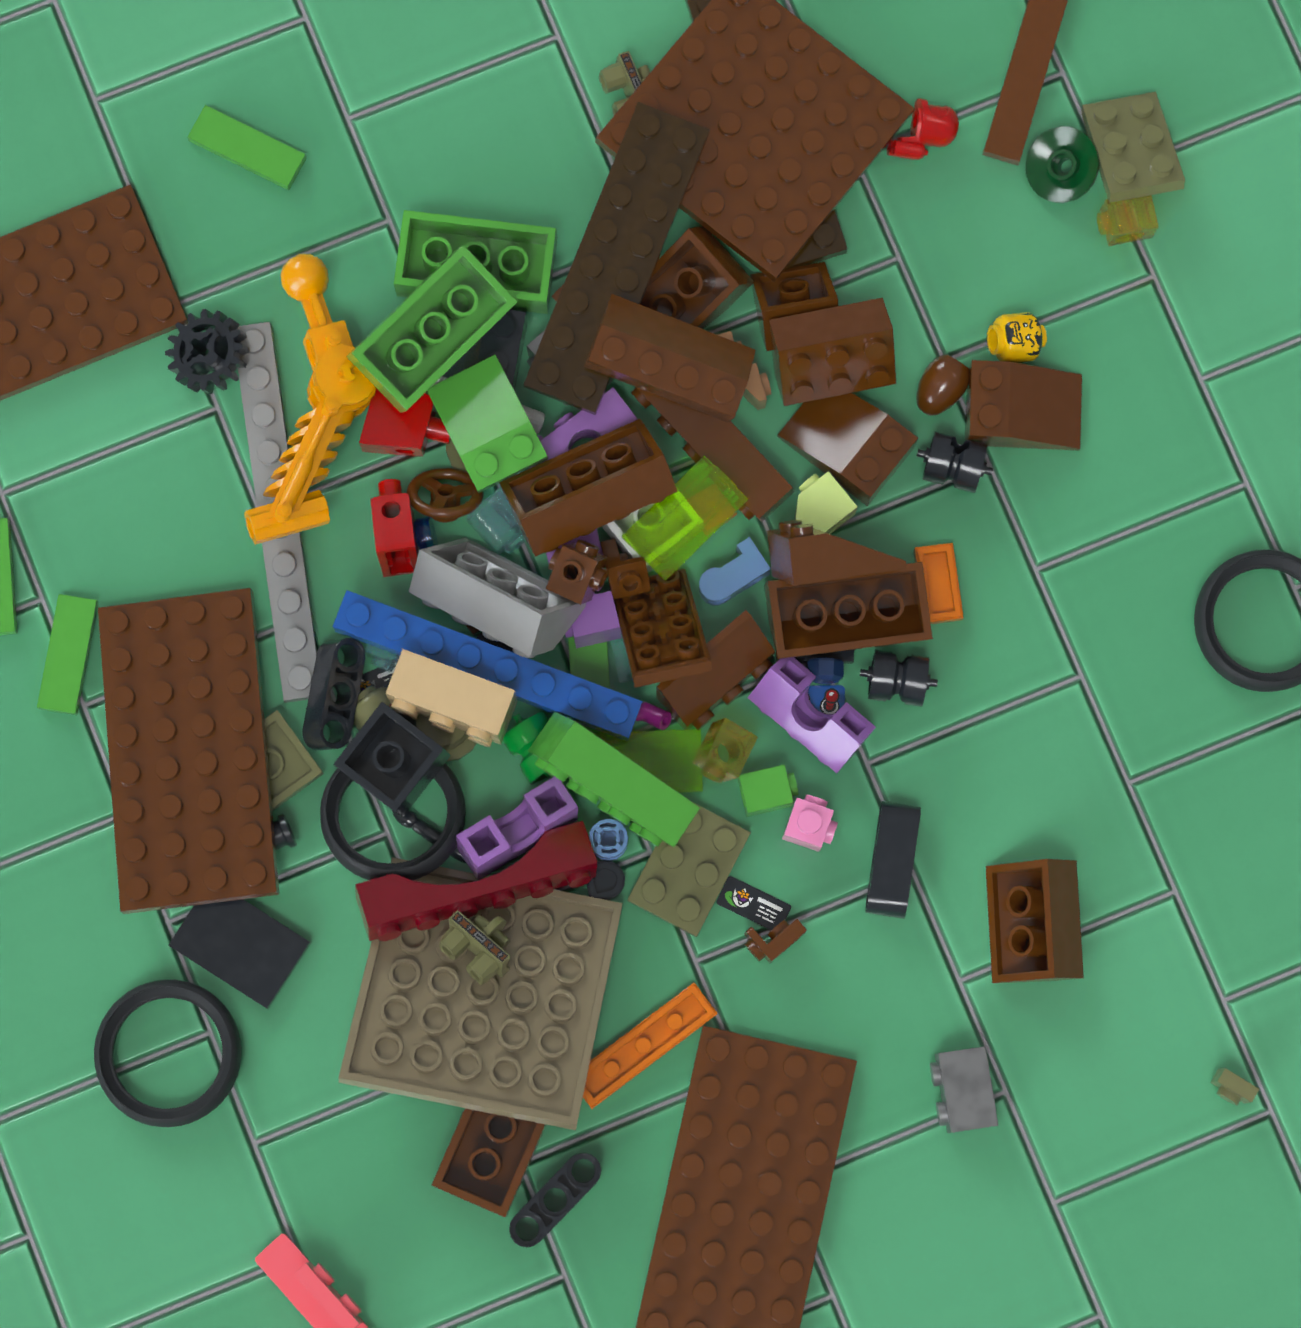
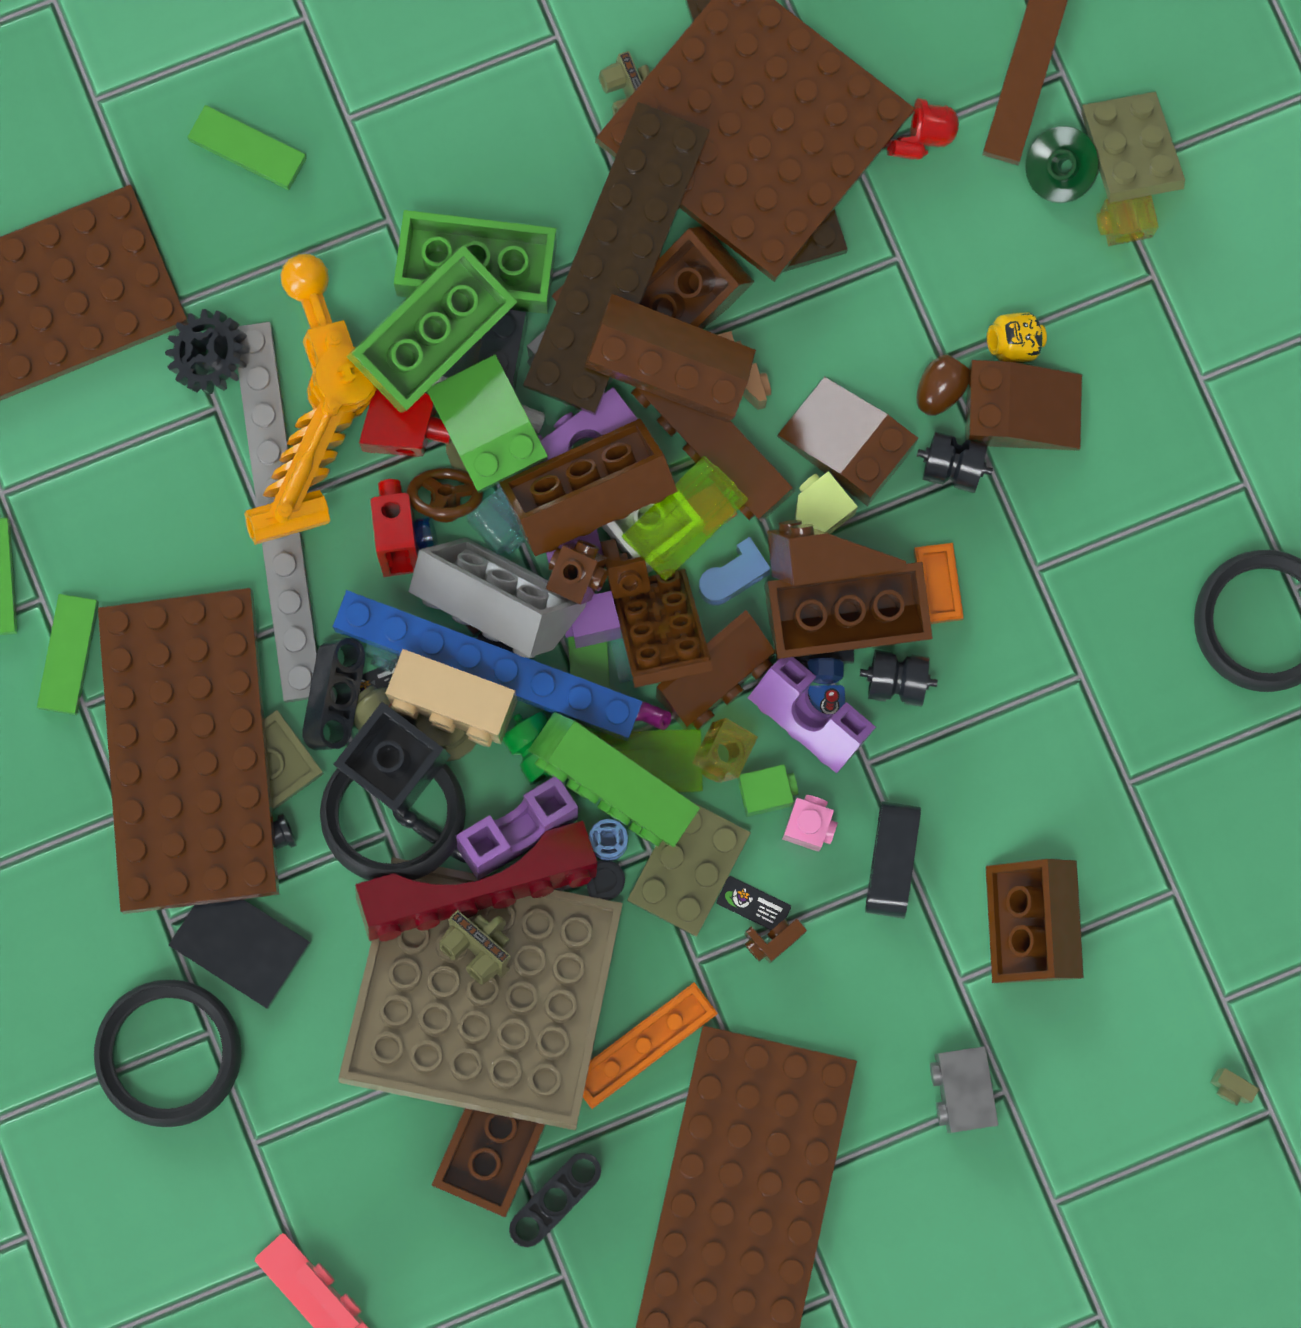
reddish brown slope [750,262,839,351] -> none
reddish brown brick [769,297,896,406] -> none

